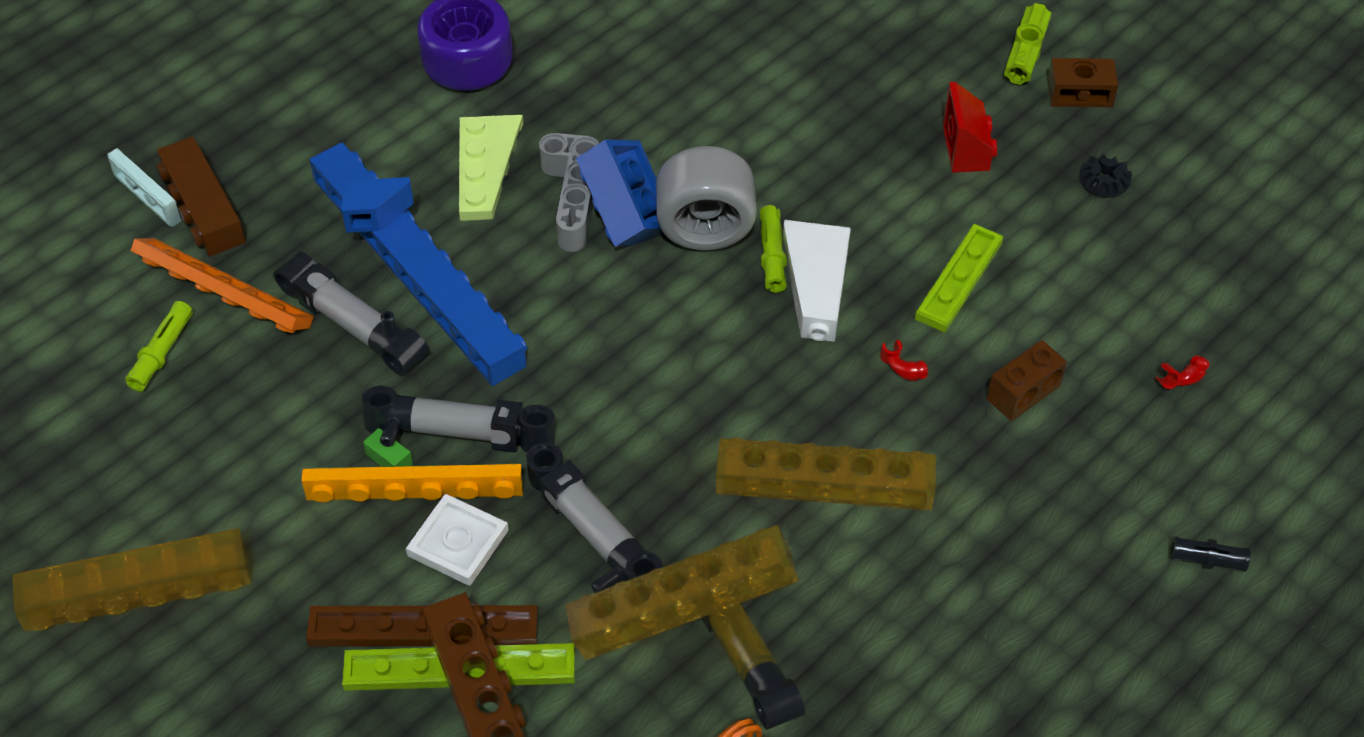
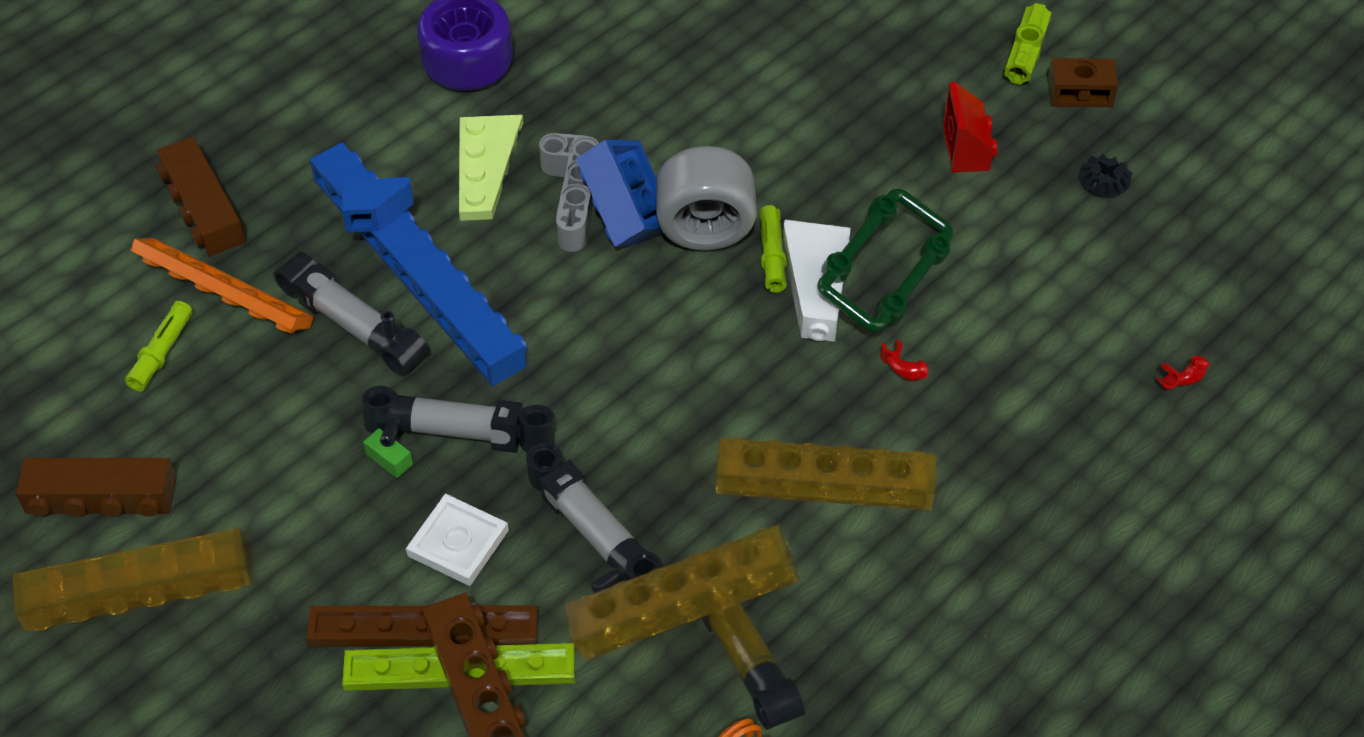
light aqua tile [108,148,181,227] -> none
light orange plate [301,464,523,502] -> none
lime tile [915,224,1004,333] -> none
reddish brown brick [987,340,1067,422] -> none
black pin [1171,536,1251,572] -> none
none -> reddish brown brick [16,458,176,516]
none -> dark green bar [817,189,953,332]

